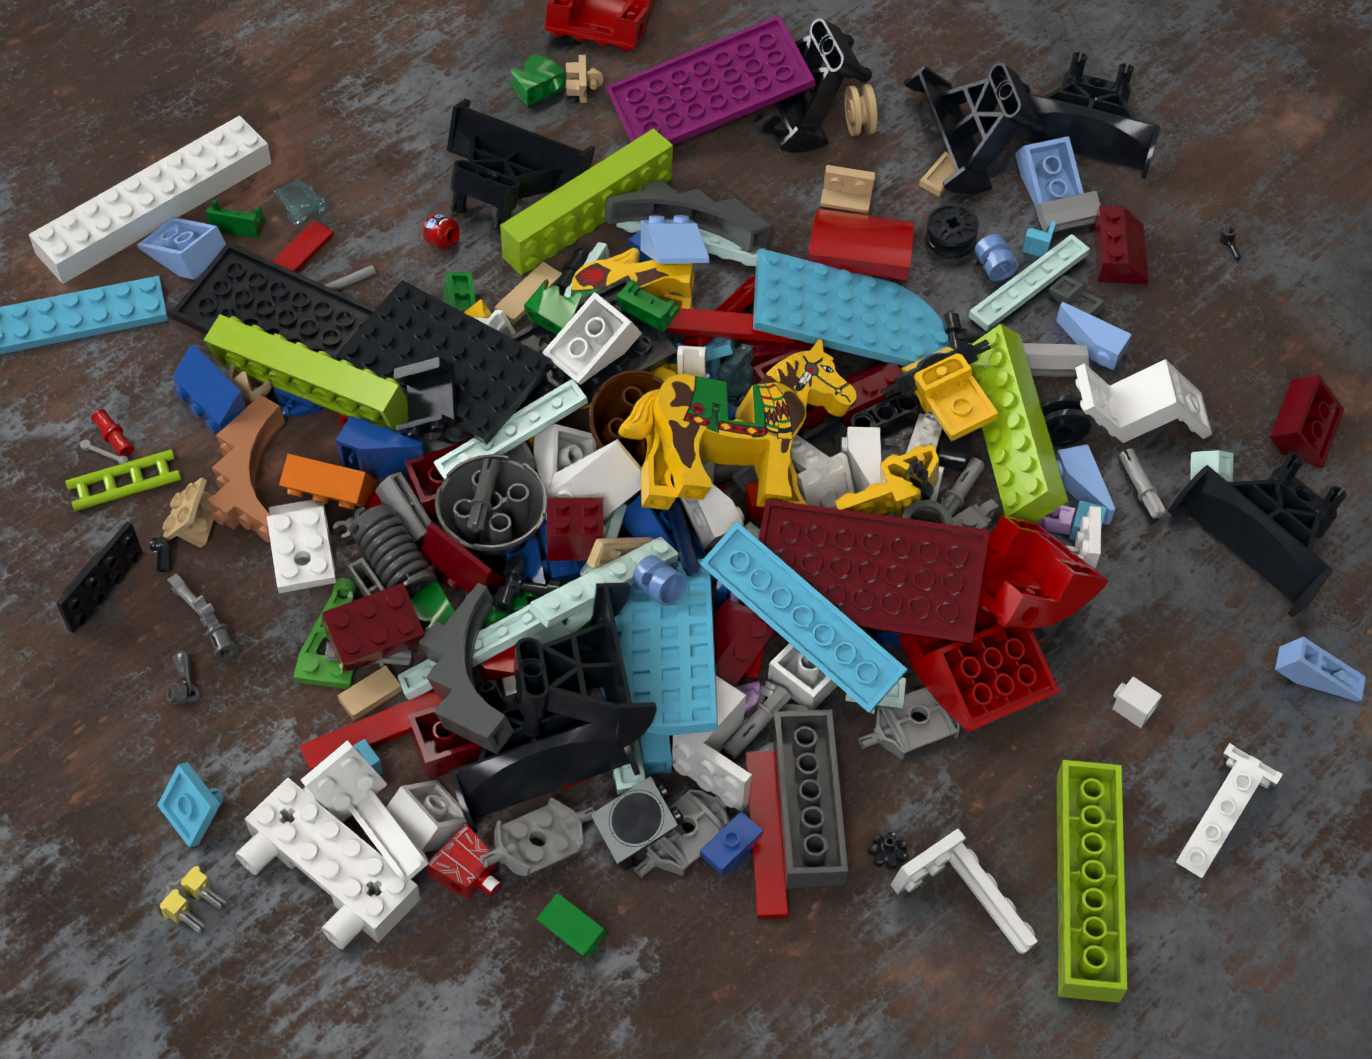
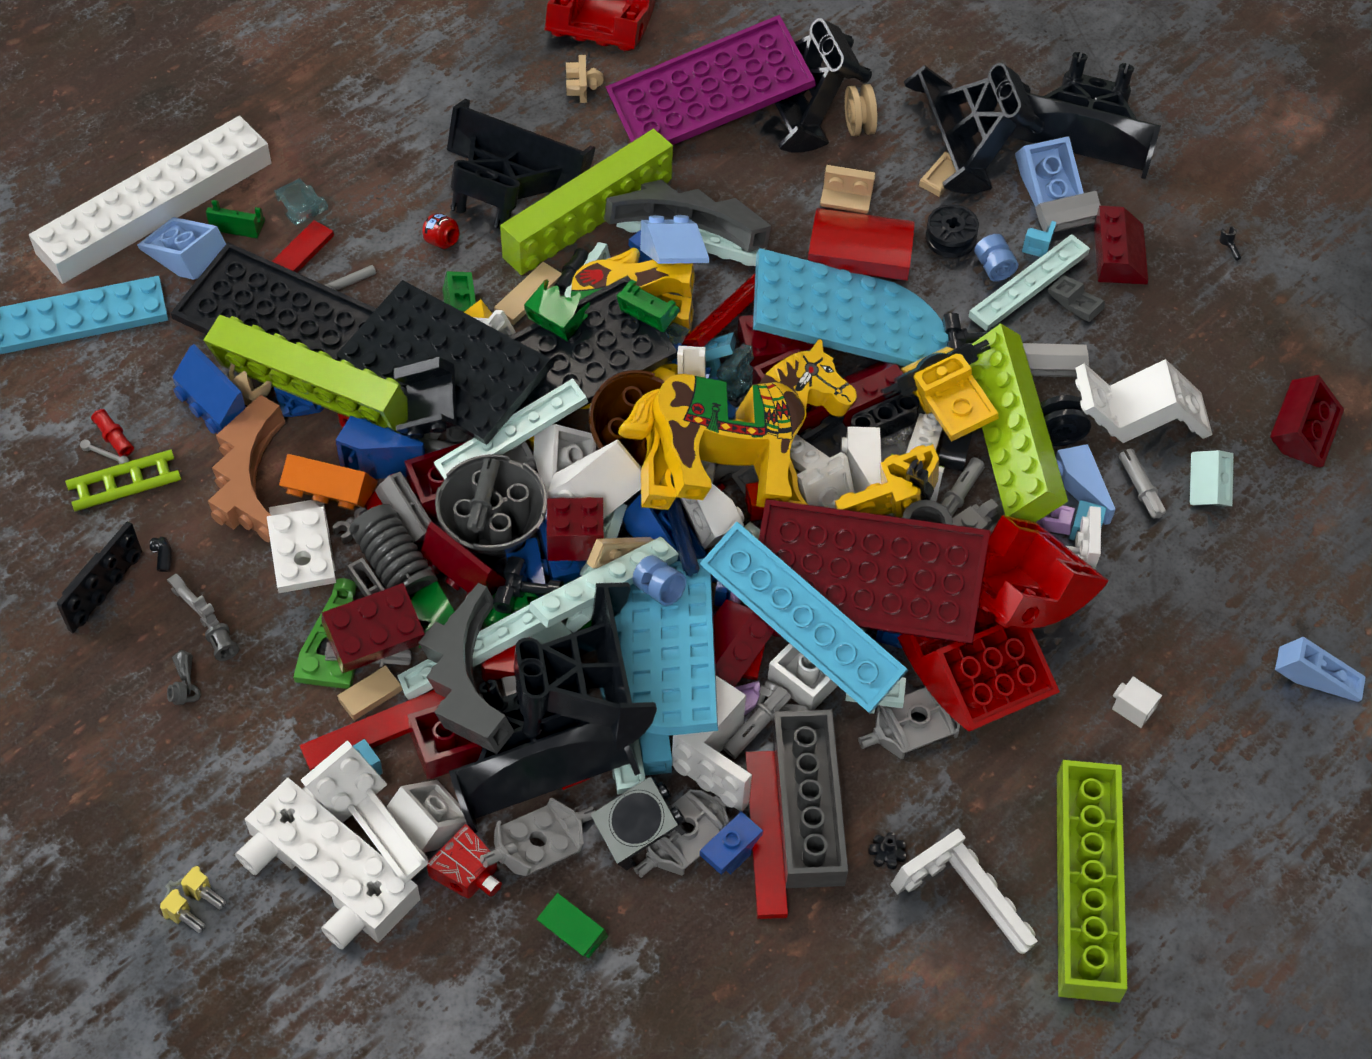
medium azure tile [157,762,223,848] -> none
tan bracket [163,477,214,548] -> none
green piece [506,54,565,107] -> none
white slope [542,292,642,385] -> none
red tile [664,308,795,343] -> none
light blue slope [1056,302,1132,370] -> none
black piece [1168,452,1347,617] -> none
white bracket [1176,743,1283,878] -> none

